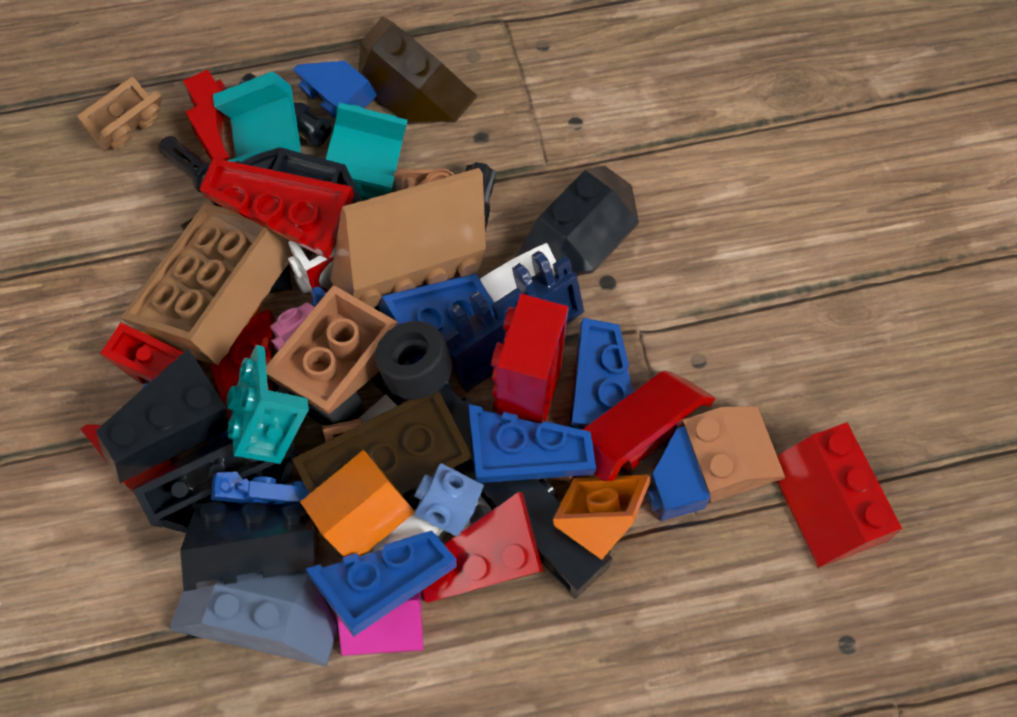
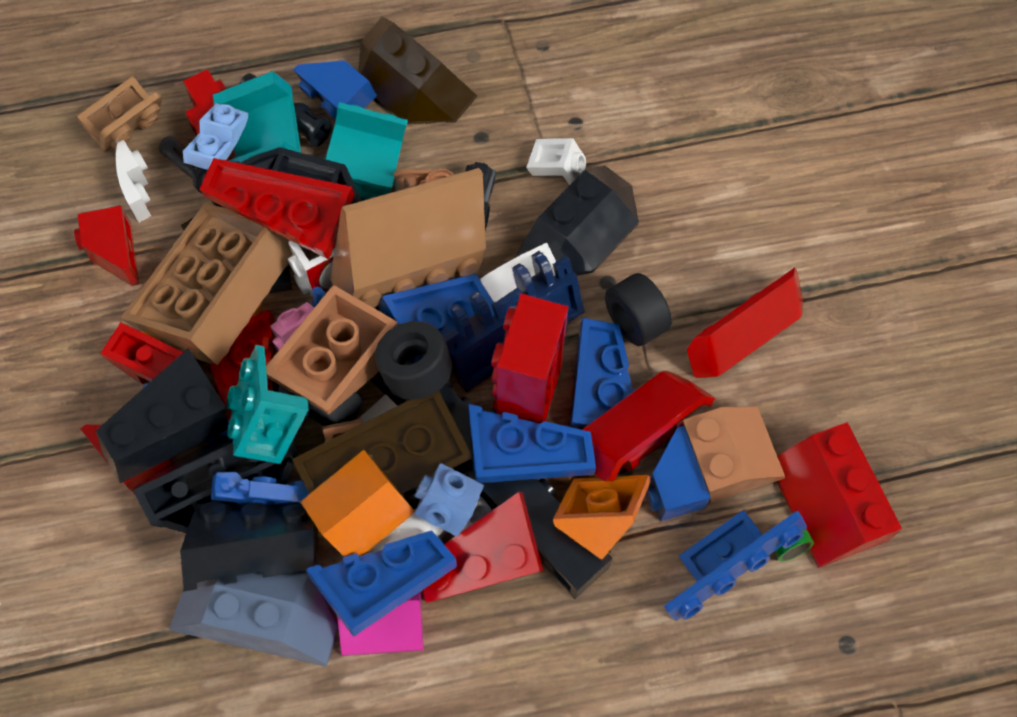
none -> red slope [74,205,139,286]
none -> white slope [116,140,151,223]
none -> light blue slope [183,103,248,170]
none -> white bracket [527,138,586,185]
none -> black tyre [605,273,672,346]
none -> blue bracket [664,509,807,621]
none -> red piece [686,267,803,378]
none -> green tile [774,529,814,562]

